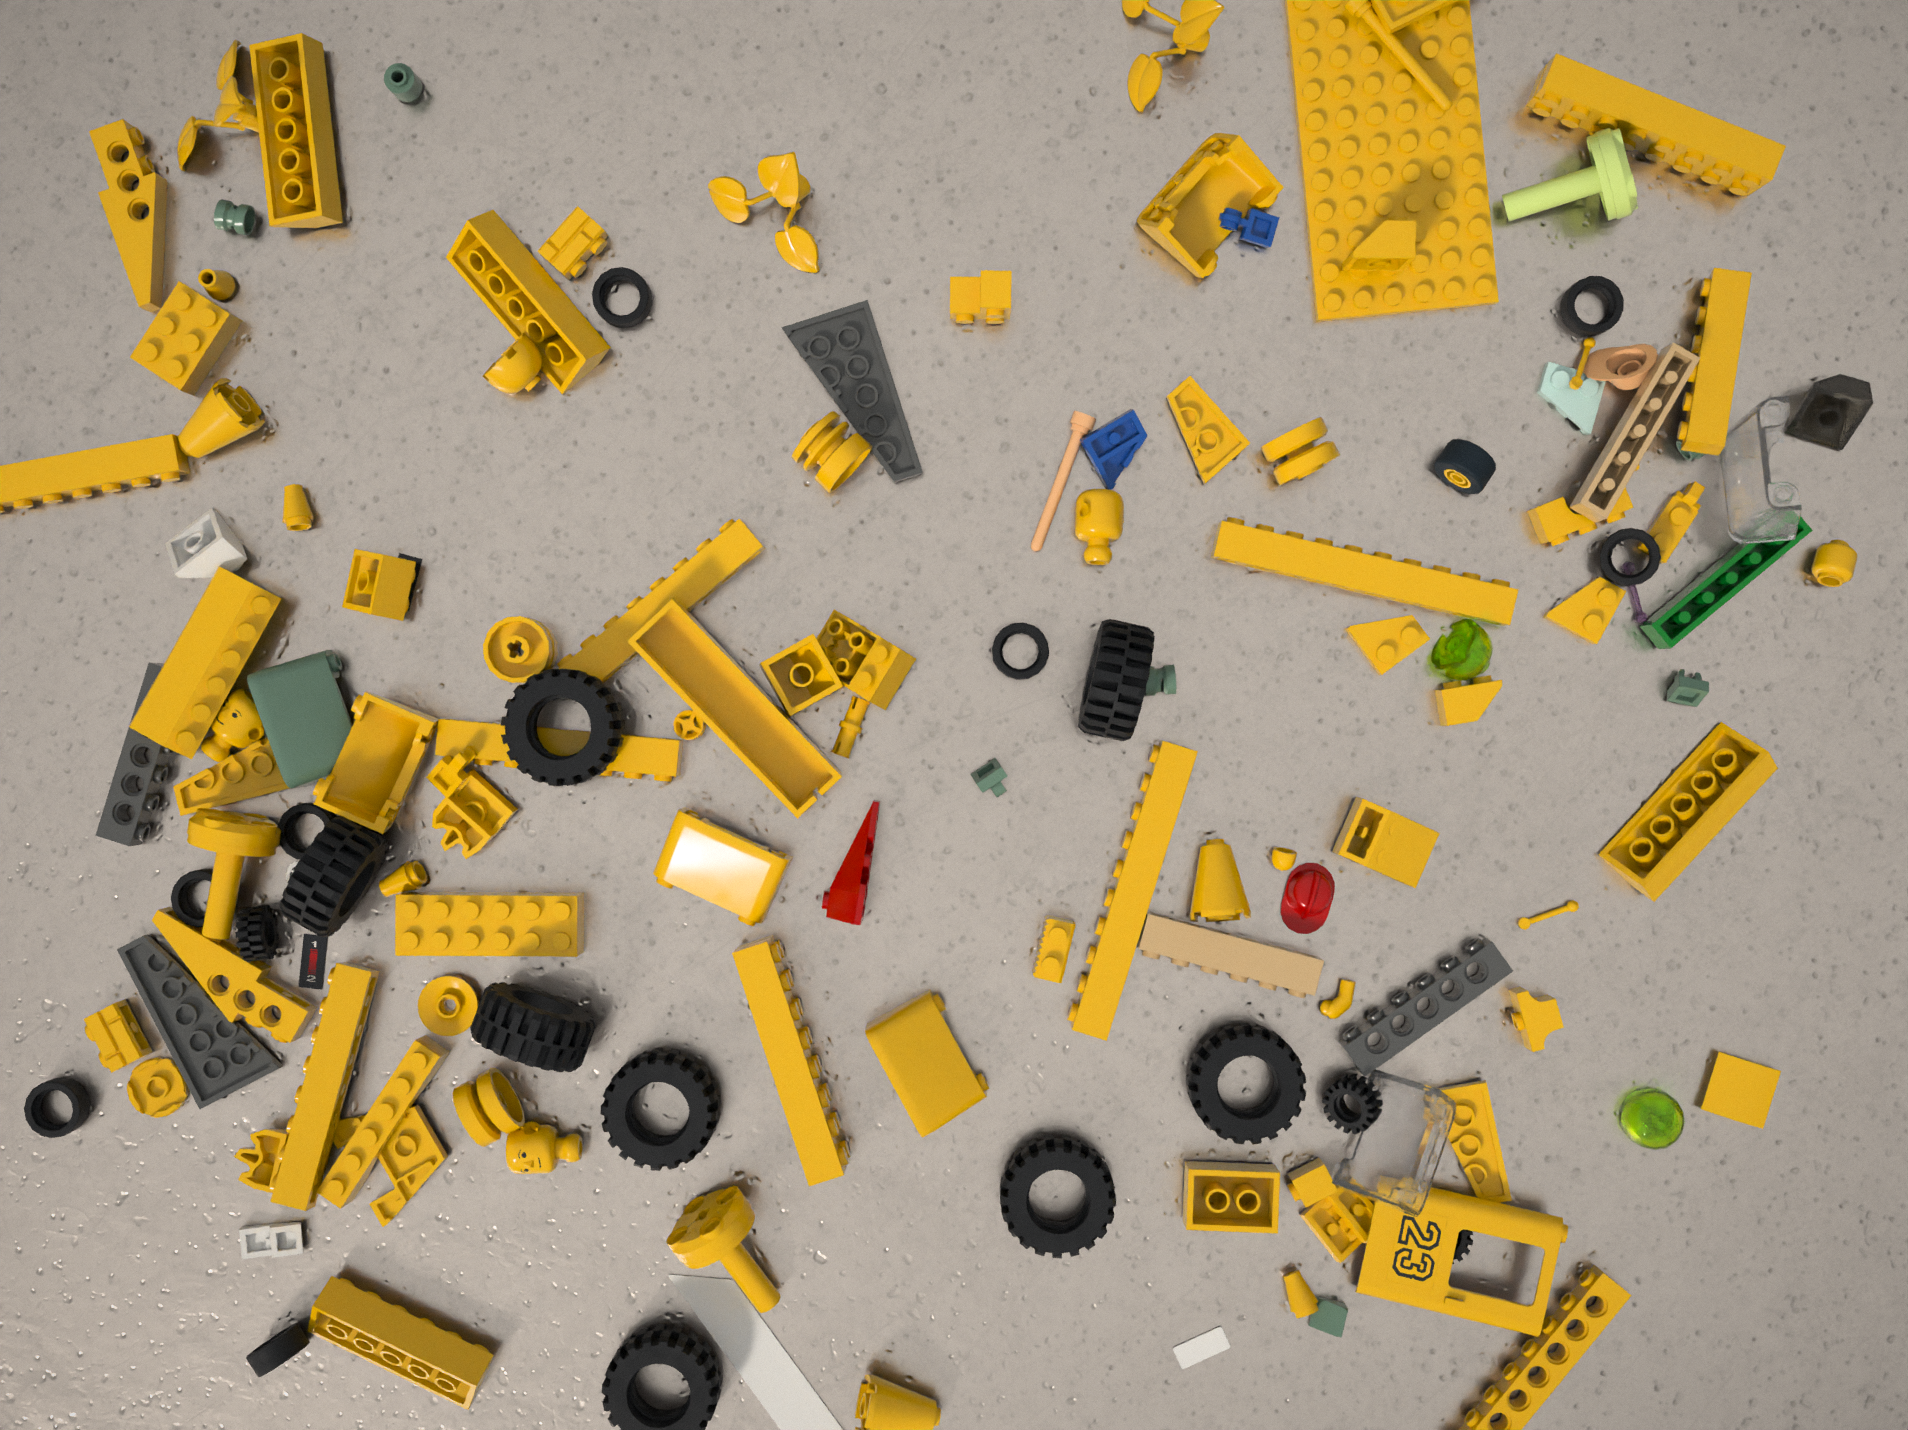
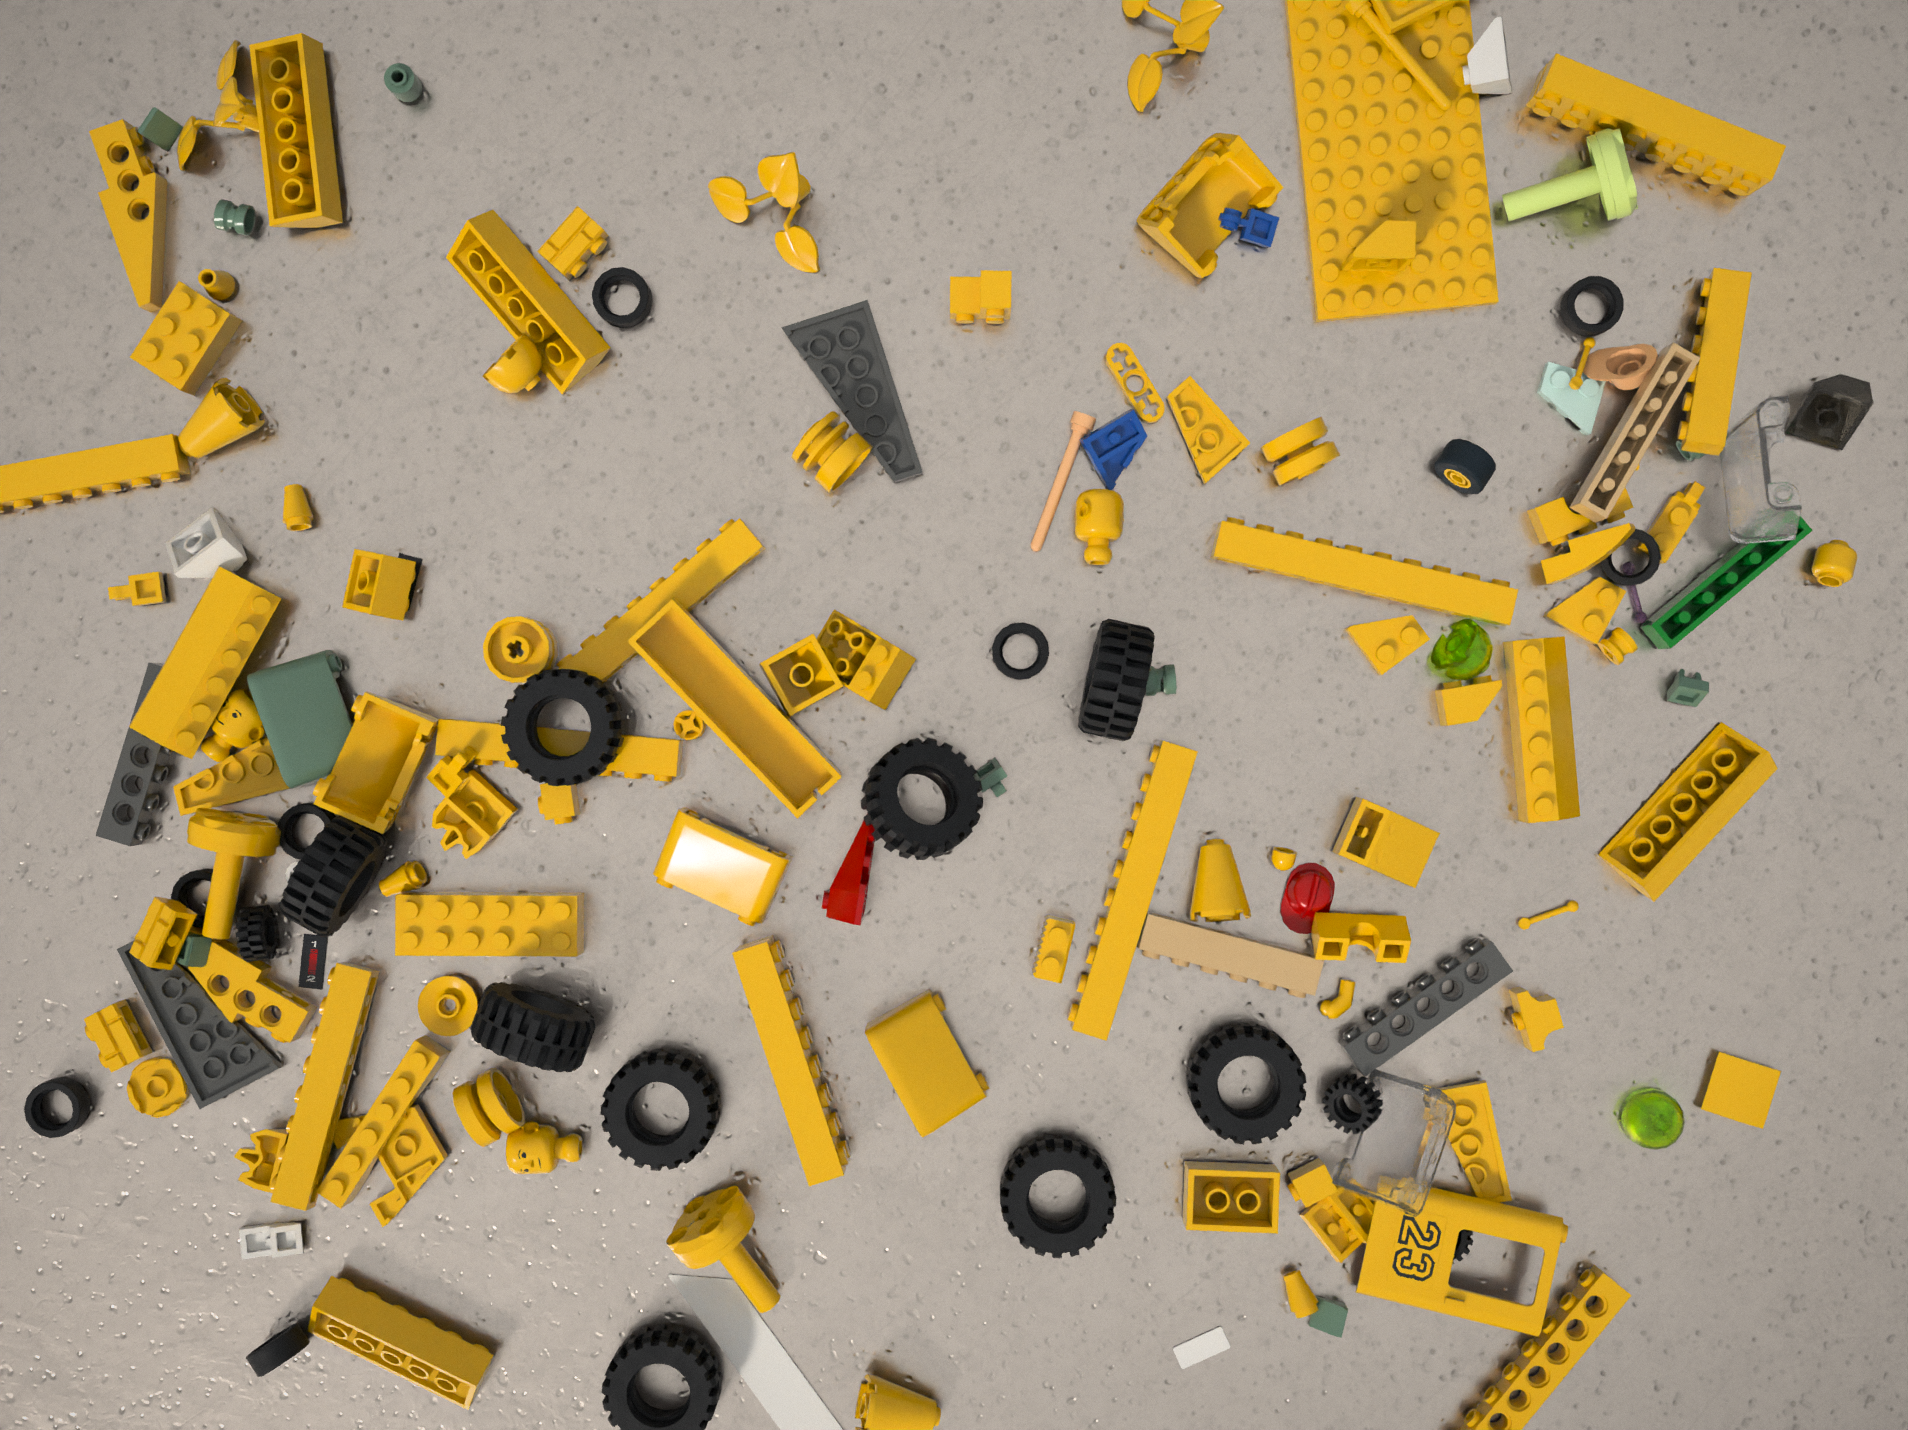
yellow pin [831,696,870,759] -> none
none -> yellow plate [108,572,167,606]
none -> yellow brick [129,897,197,970]
none -> sand green slope [138,107,183,151]
none -> sand green slope [176,932,212,967]
none -> yellow brick [538,783,581,825]
none -> black tyre [861,738,983,860]
none -> yellow beam [1105,343,1165,424]
none -> yellow arch [1311,912,1411,963]
none -> white slope [1463,17,1512,94]
none -> yellow slope [1503,636,1580,823]
none -> yellow slope [1541,523,1635,585]
none -> yellow wheel [1598,627,1638,665]

